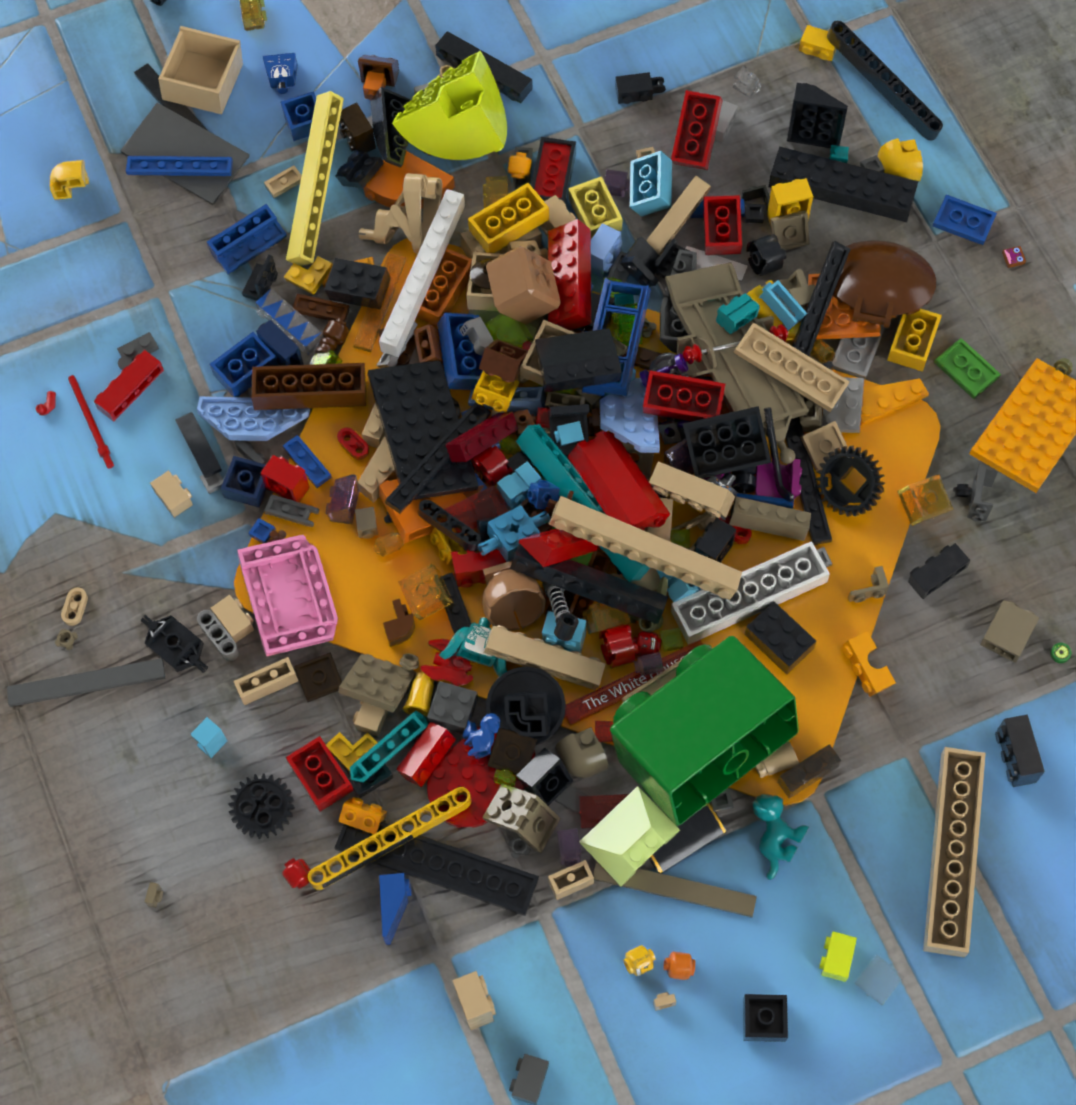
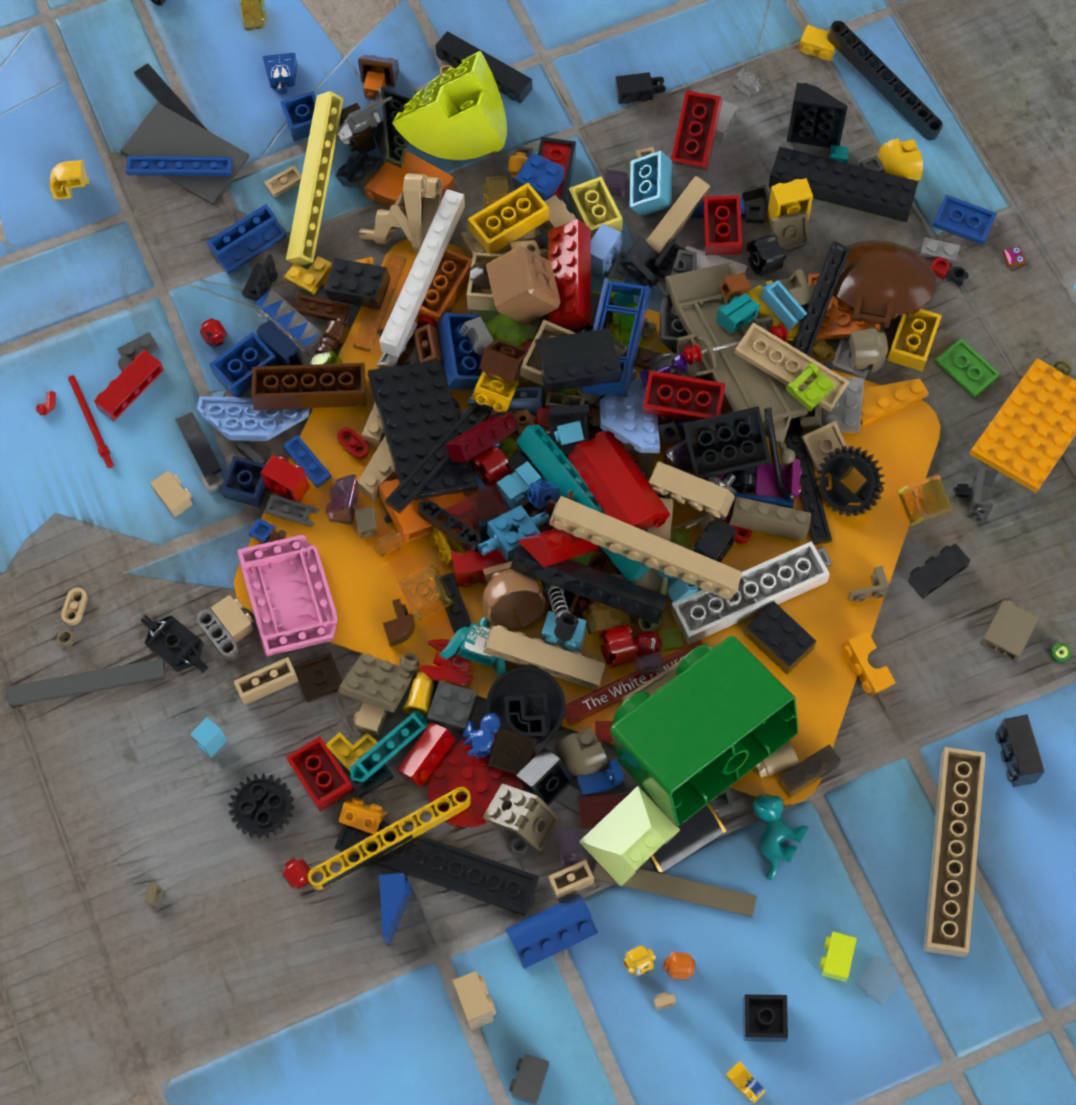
tan container [158,26,243,115] -> none
clear neon green plate [494,769,516,787] -> none
none -> red head [200,318,227,347]
none -> dark grey animal [336,96,392,144]
none -> red tile [416,315,437,328]
none -> blue brick [505,894,598,969]
none -> blue brick [514,152,564,201]
none -> blue bracket [577,760,624,796]
none -> dark orange brick [719,273,751,302]
none -> yellow leg [724,1061,766,1104]
none -> lime plate [786,363,836,411]
none -> dark tan brick [849,329,888,373]
none -> light grey plate [920,237,960,264]
none -> red tile [930,258,950,280]
none -> black plate [947,266,969,286]

